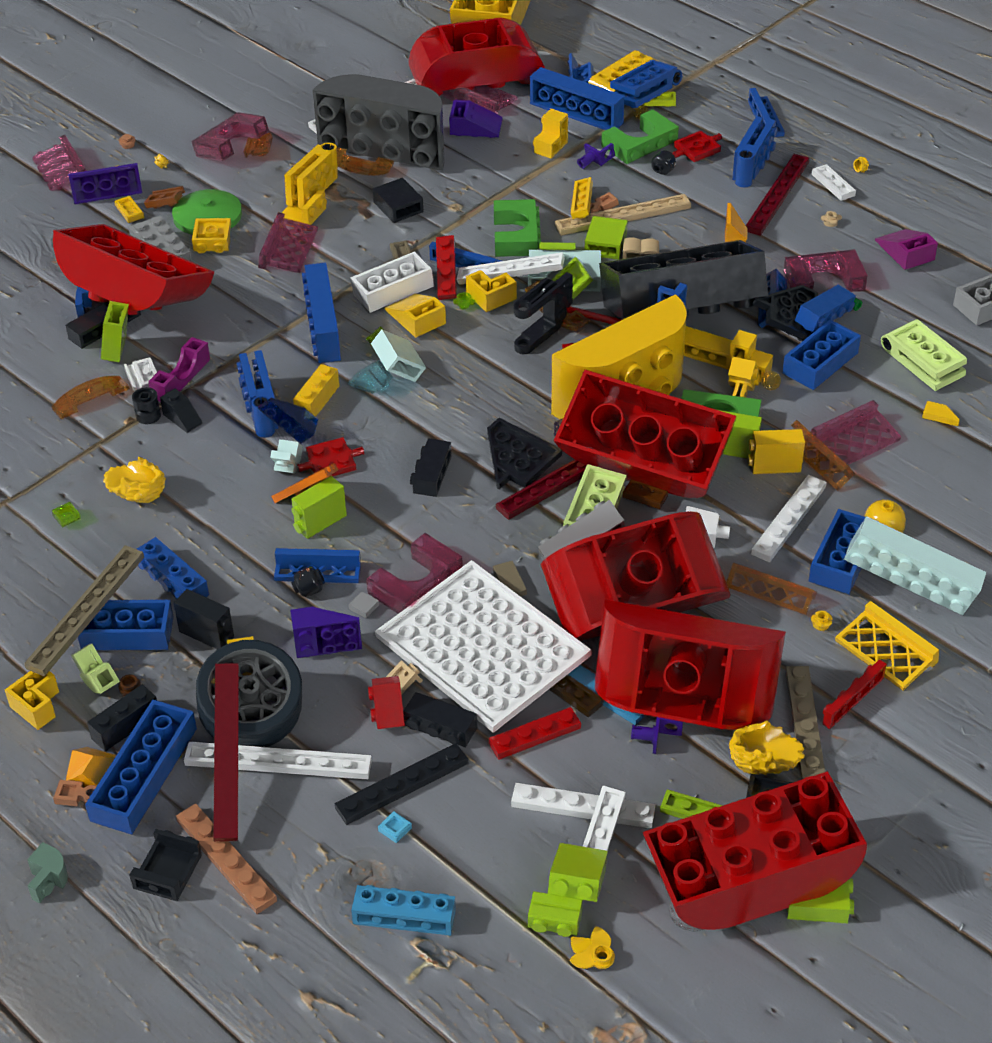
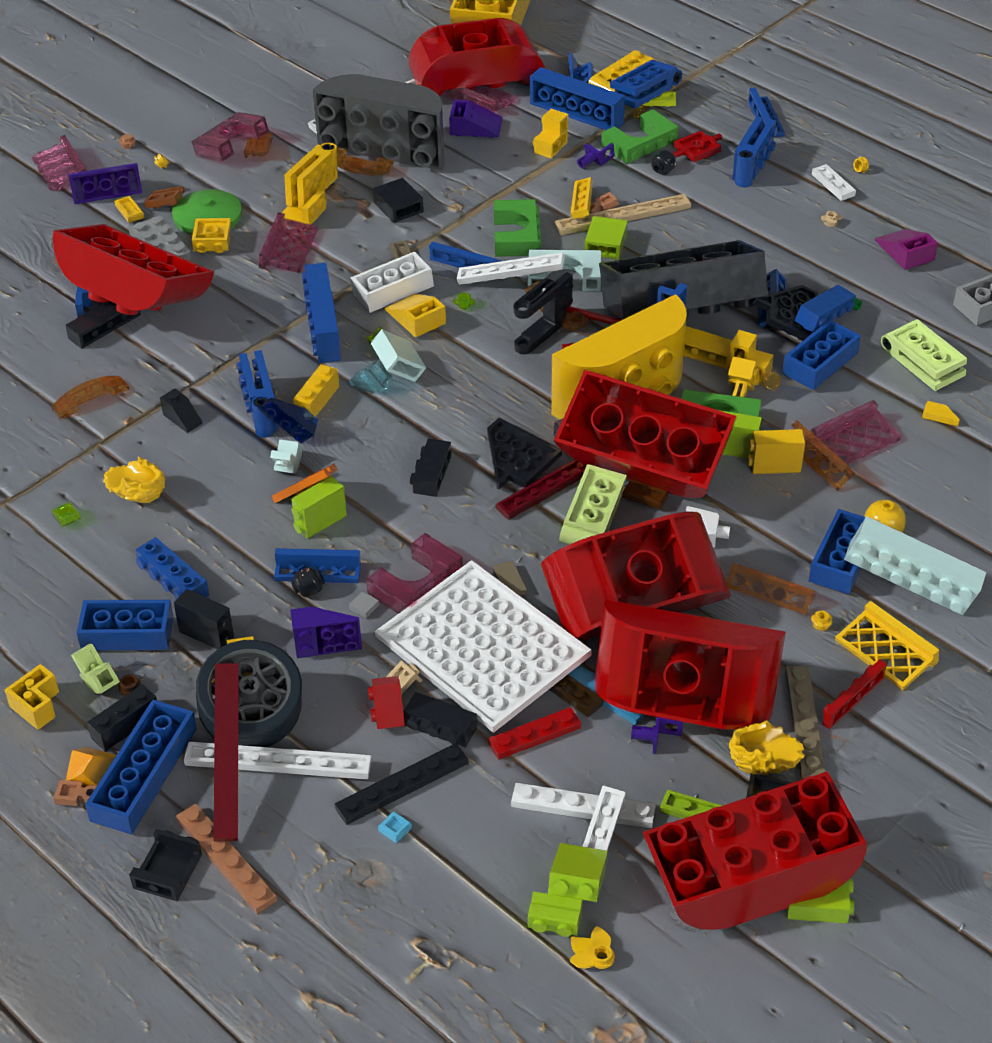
dark tan plate [24,545,144,676] -> none
sand green brick [27,842,68,903] -> none
lime brick [101,301,129,362] -> none
white plate [124,357,157,392] -> none
black wheel [132,387,161,424] -> none
magenta arch [148,337,210,402] -> none
red plate [297,437,364,477] -> none
dark azure brick [351,885,456,936] -> none
red plate [436,235,457,300] -> none
yellow brick [466,270,517,312] -> none
light grey brick [538,500,625,560] -> none
lime tile [539,242,576,250] -> none
lime tile [551,256,594,299] -> none
tan brick [623,238,659,259] -> none
light orange slope [725,203,747,242] -> none
dark red tile [745,154,810,236] -> none
white plate [751,475,827,562] -> none
clear pink arch [783,249,868,292] -> none

